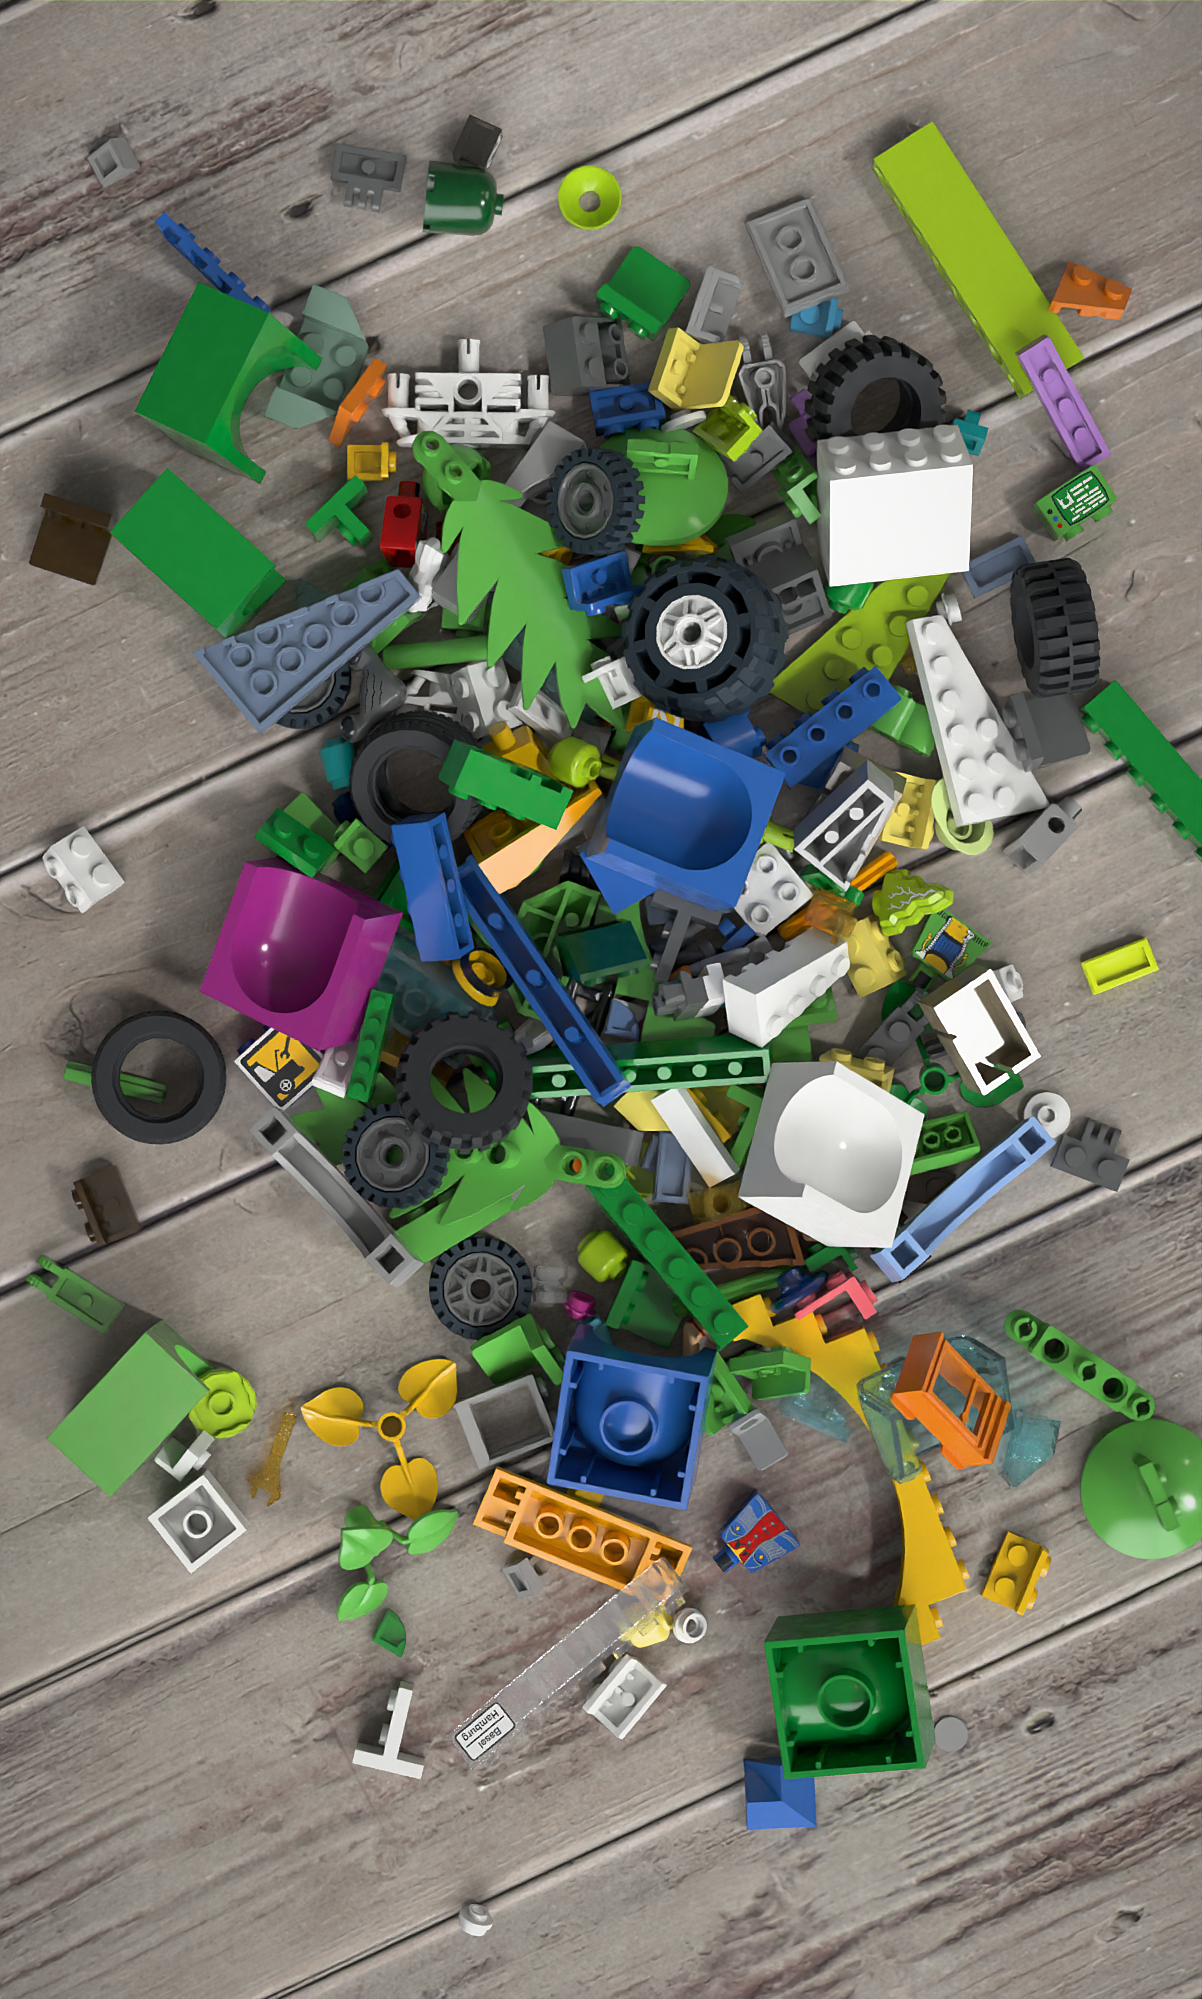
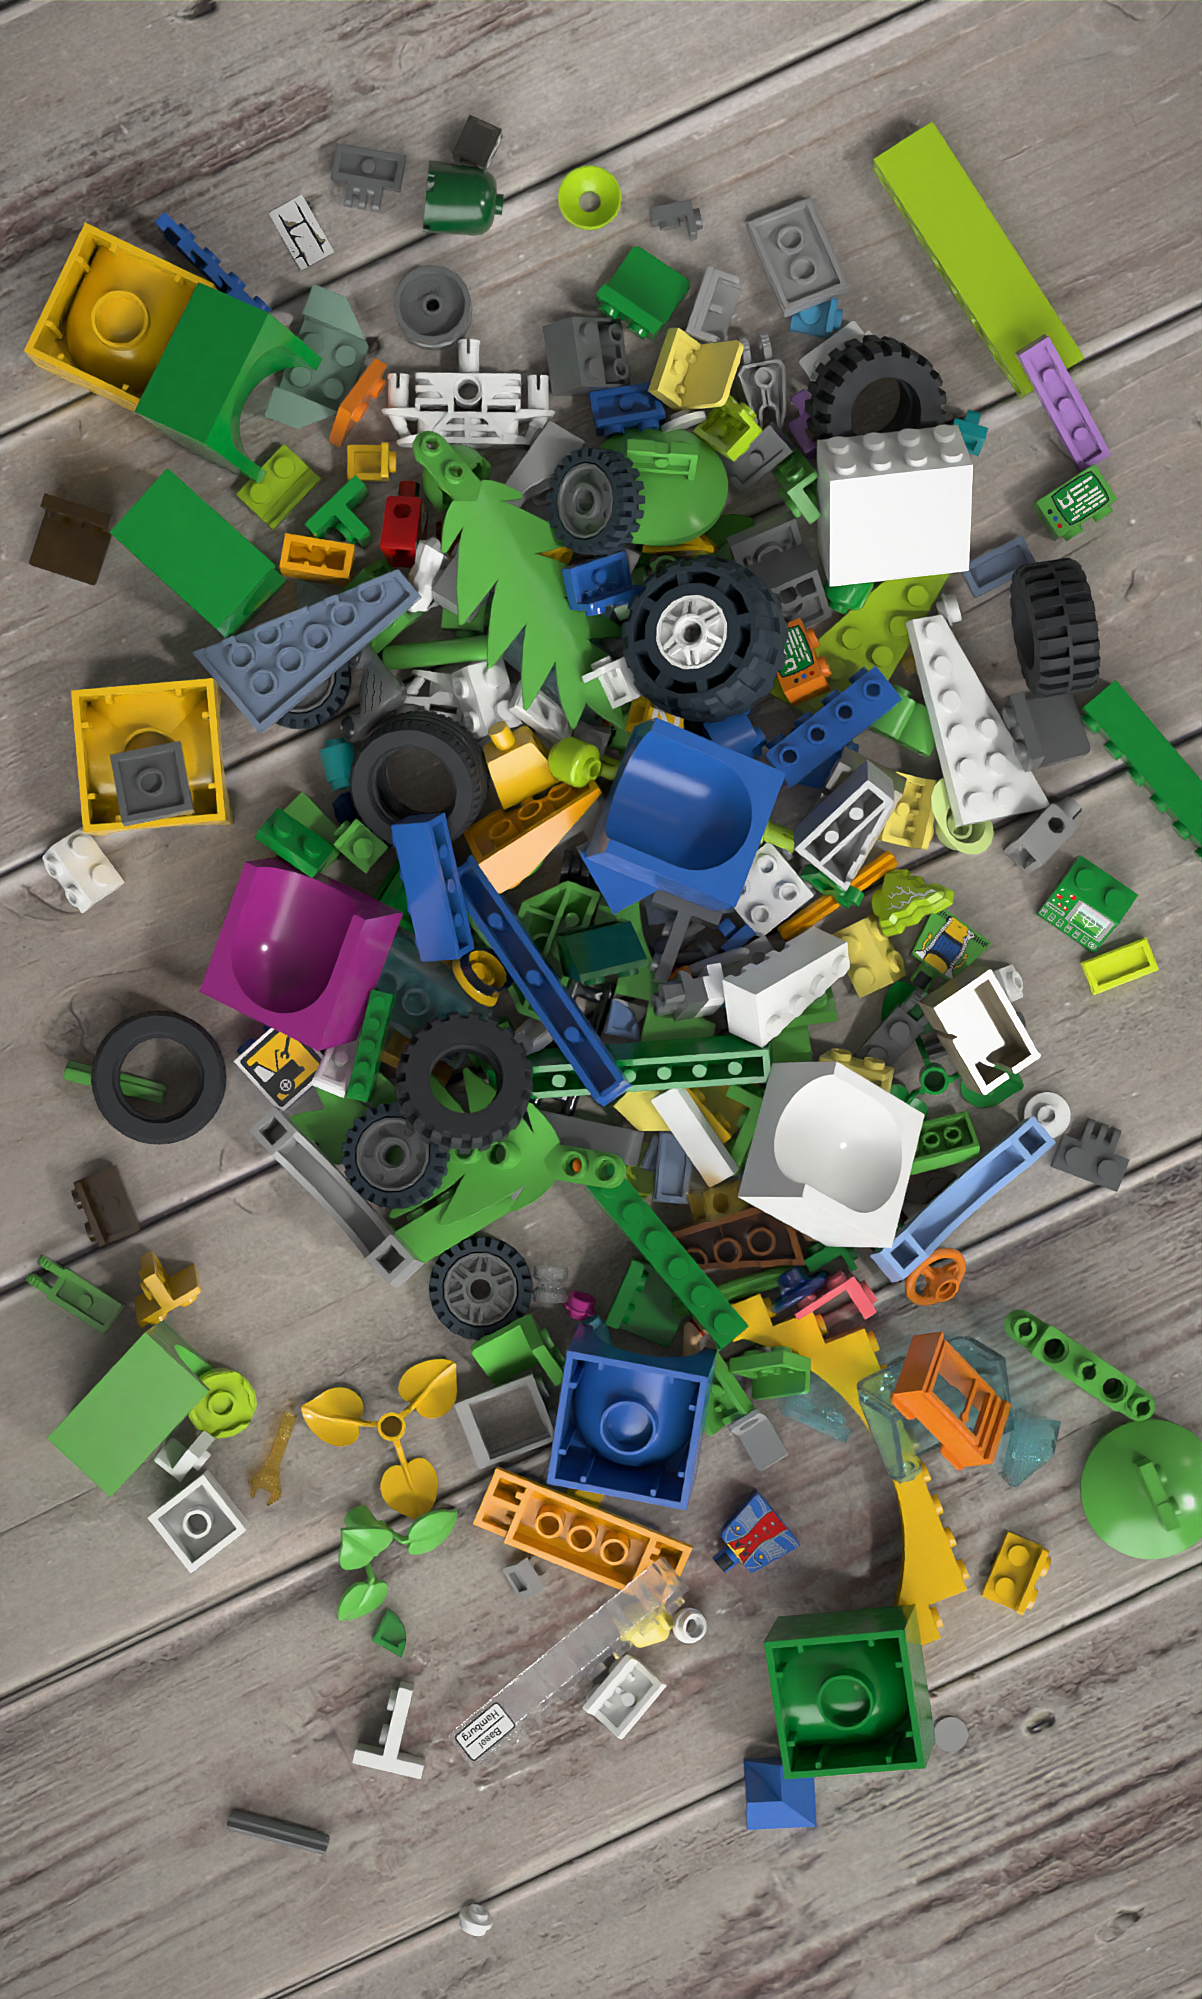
light grey slope [87,137,140,187] -> none
wedge [437,739,573,830] -> none
lime head [577,1230,629,1282] -> none
clear yellow bracket [803,888,857,945] -> none
orange wing [1048,261,1132,320] -> none
none -> yellow piece [24,222,217,413]
none -> yellow piece [71,678,234,836]
none -> dark grey plate [110,741,195,827]
none -> yellow bracket [134,1249,201,1328]
none -> dark grey axle [227,1810,330,1855]
none -> lime plate [236,444,322,531]
none -> white sticker [269,194,334,271]
none -> light orange brick [279,533,355,587]
none -> dark grey wheel [394,265,473,351]
none -> dark grey bracket [649,199,703,241]
none -> orange brick [777,618,832,707]
none -> orange piece [905,1248,966,1306]
none -> green slope [1036,855,1138,953]

